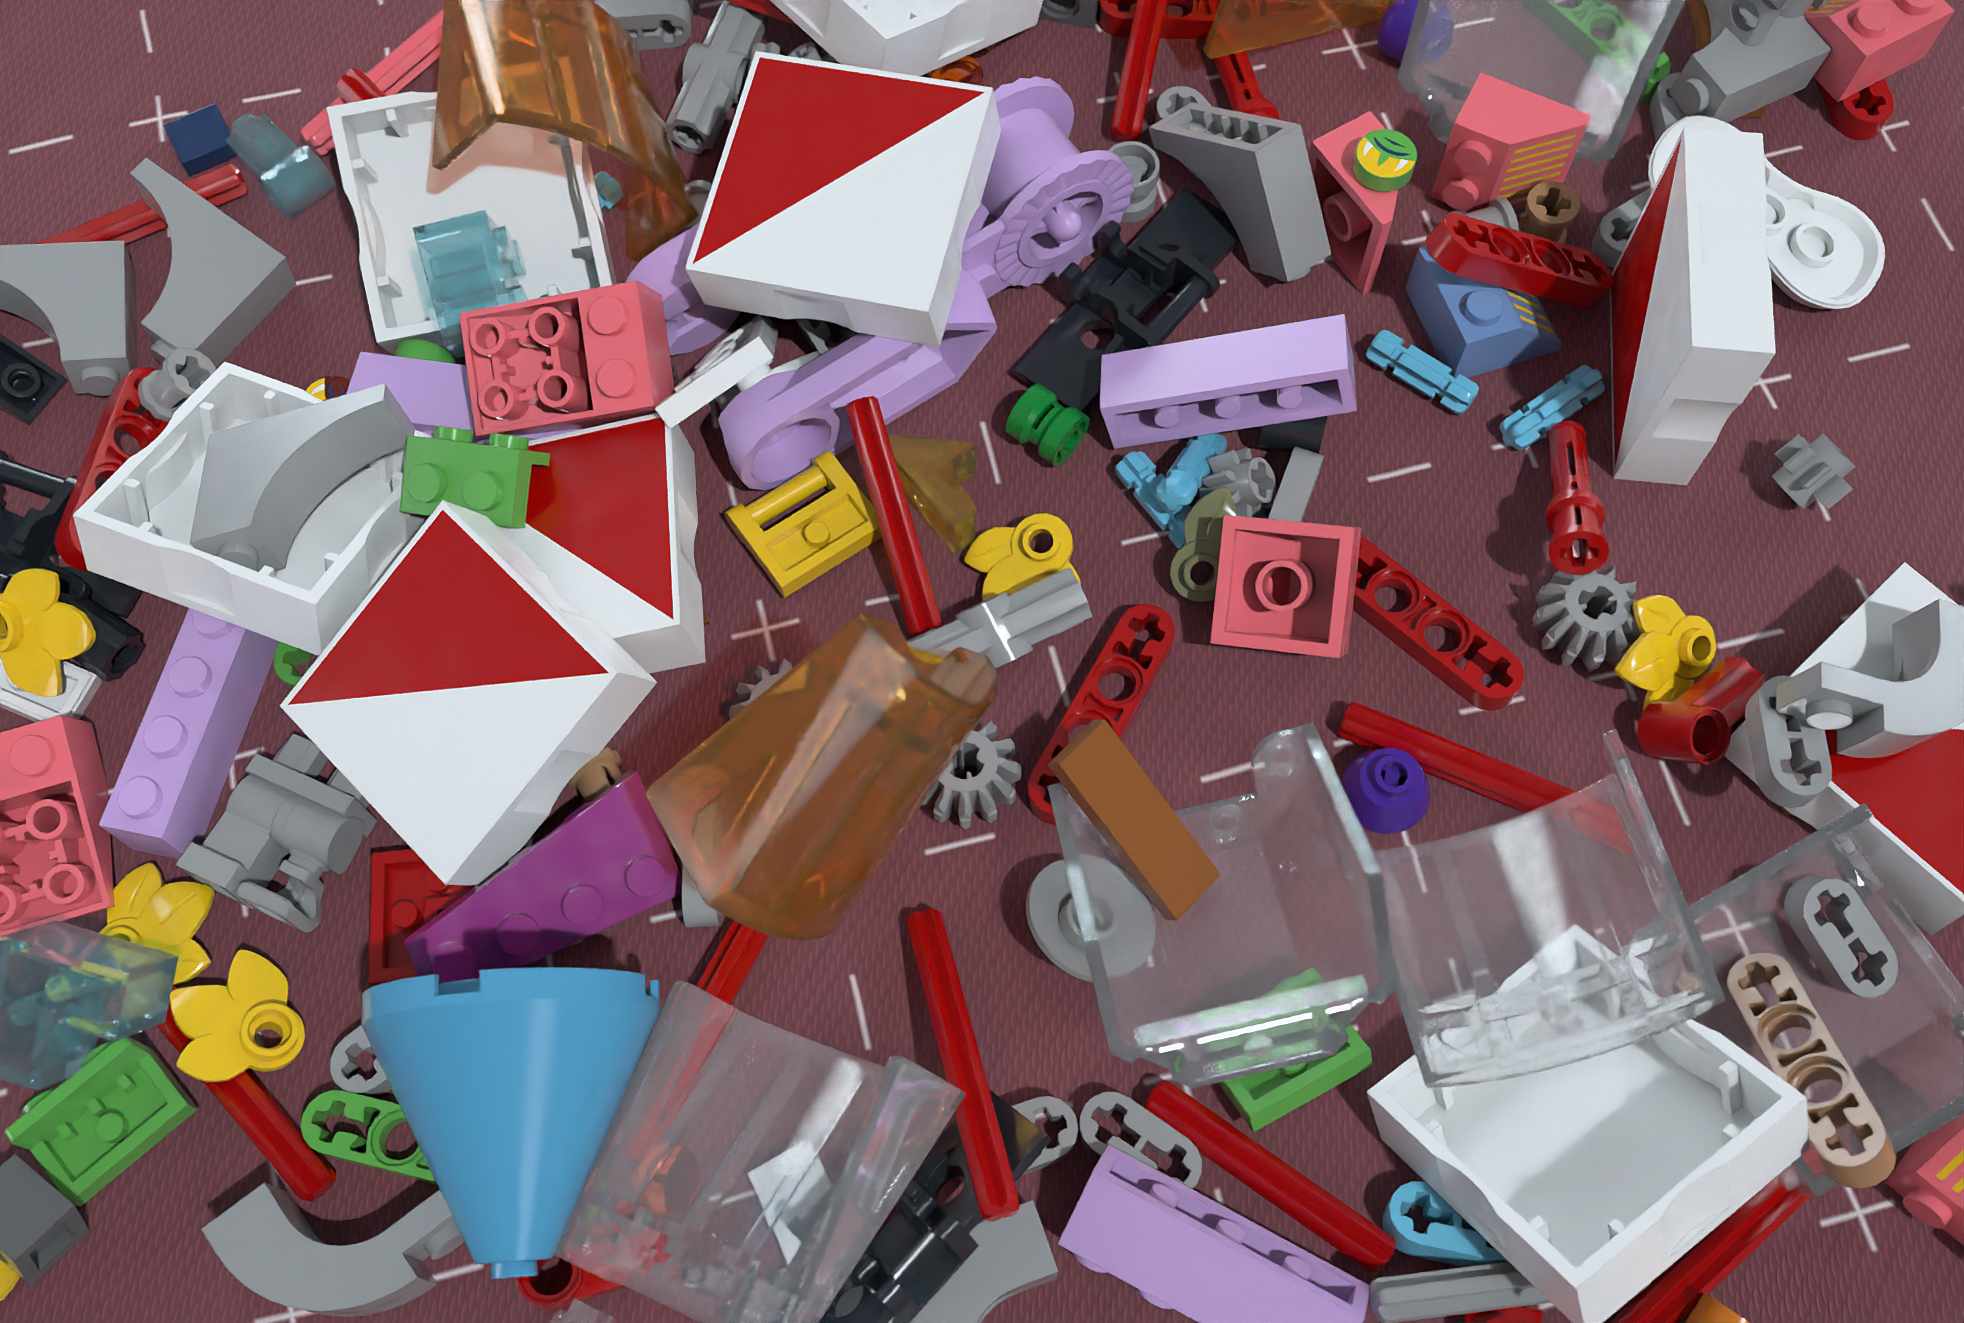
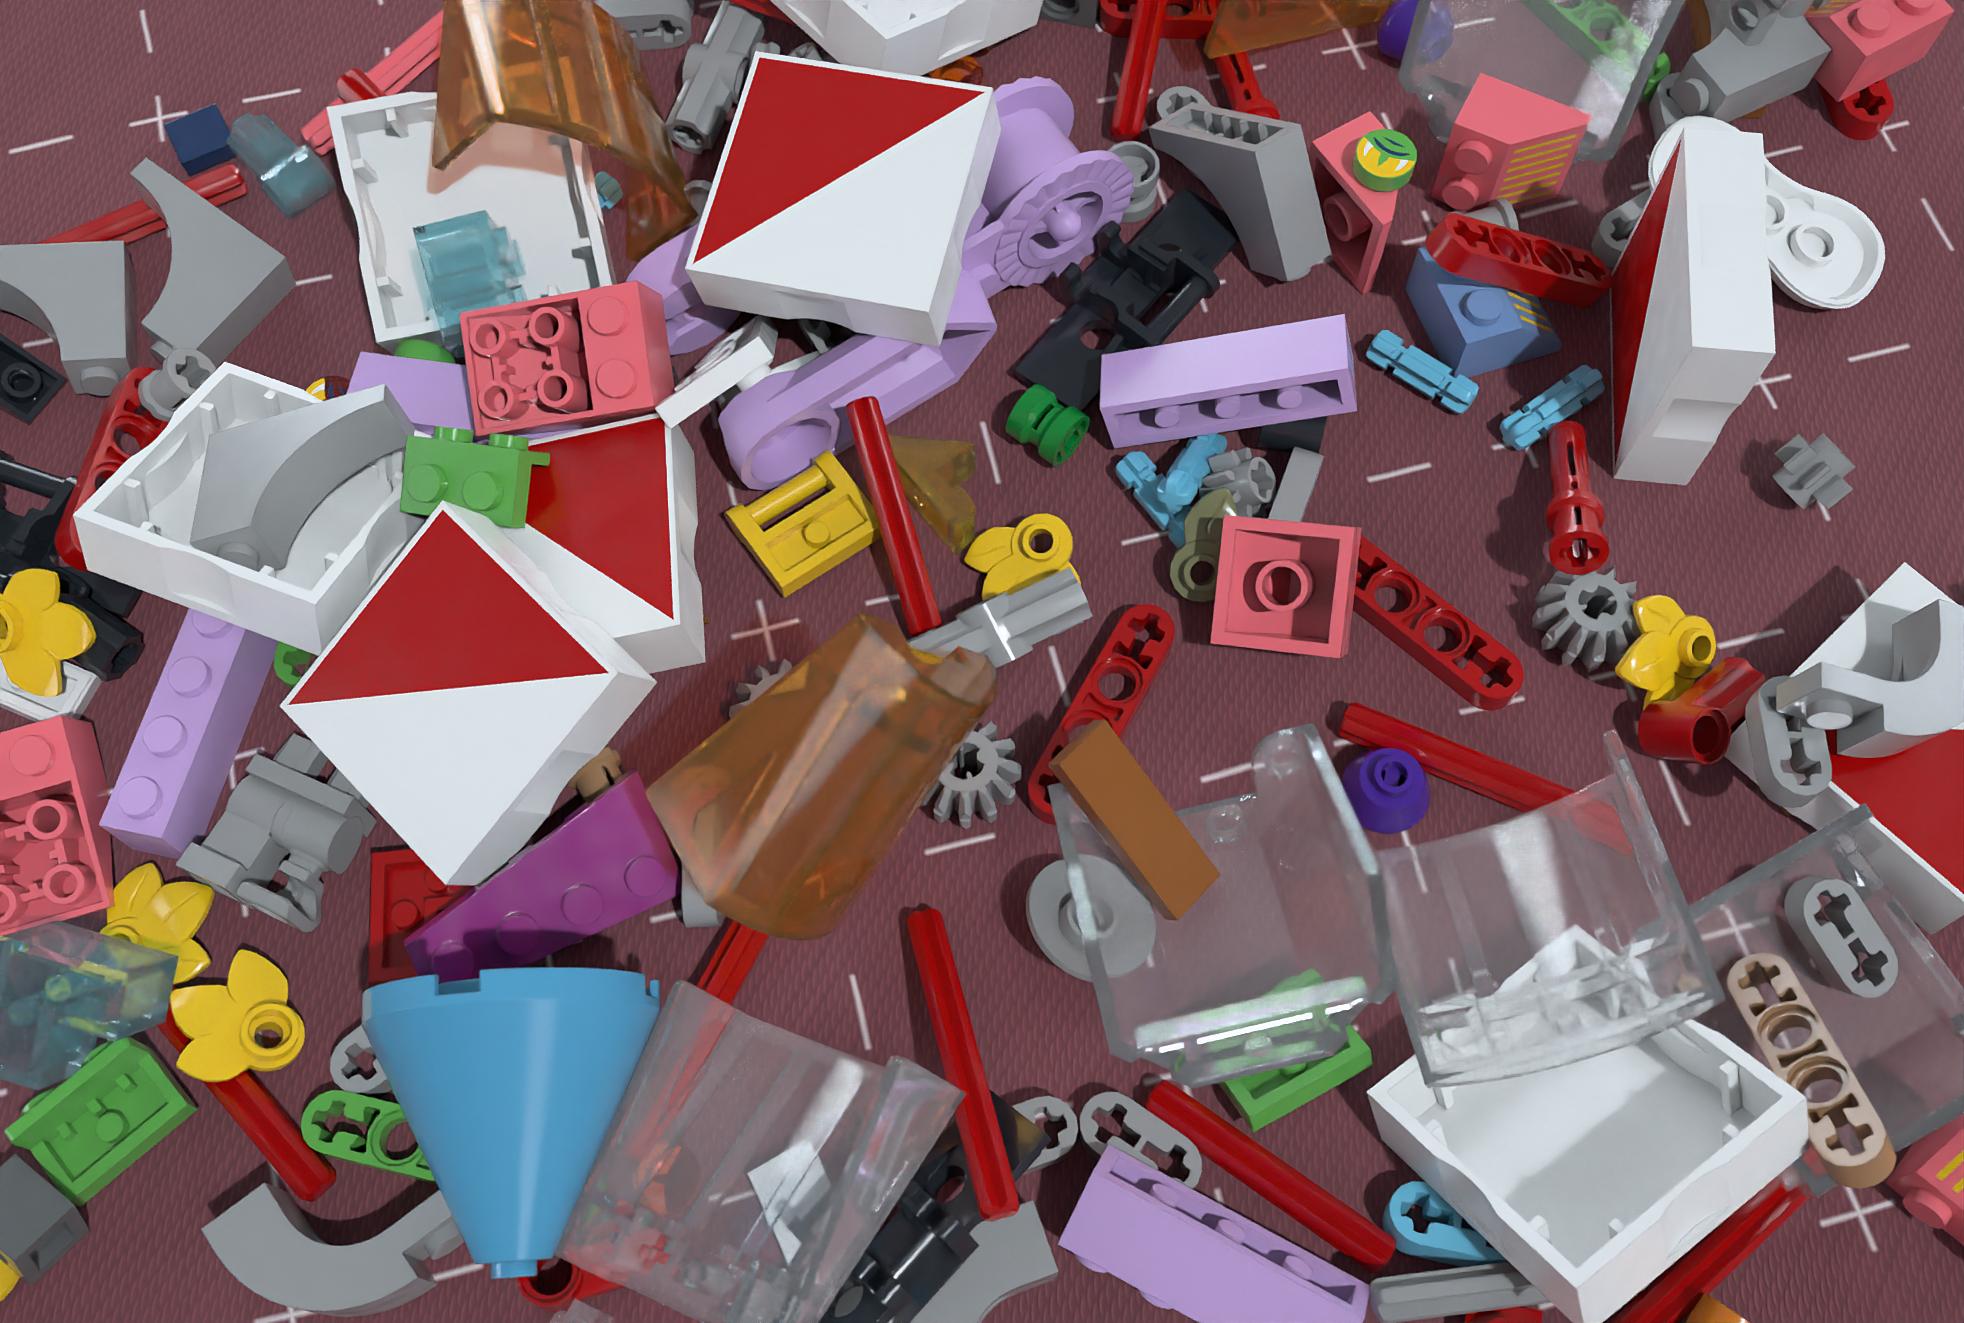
medium nougat bush [1518,181,1580,244] -> none

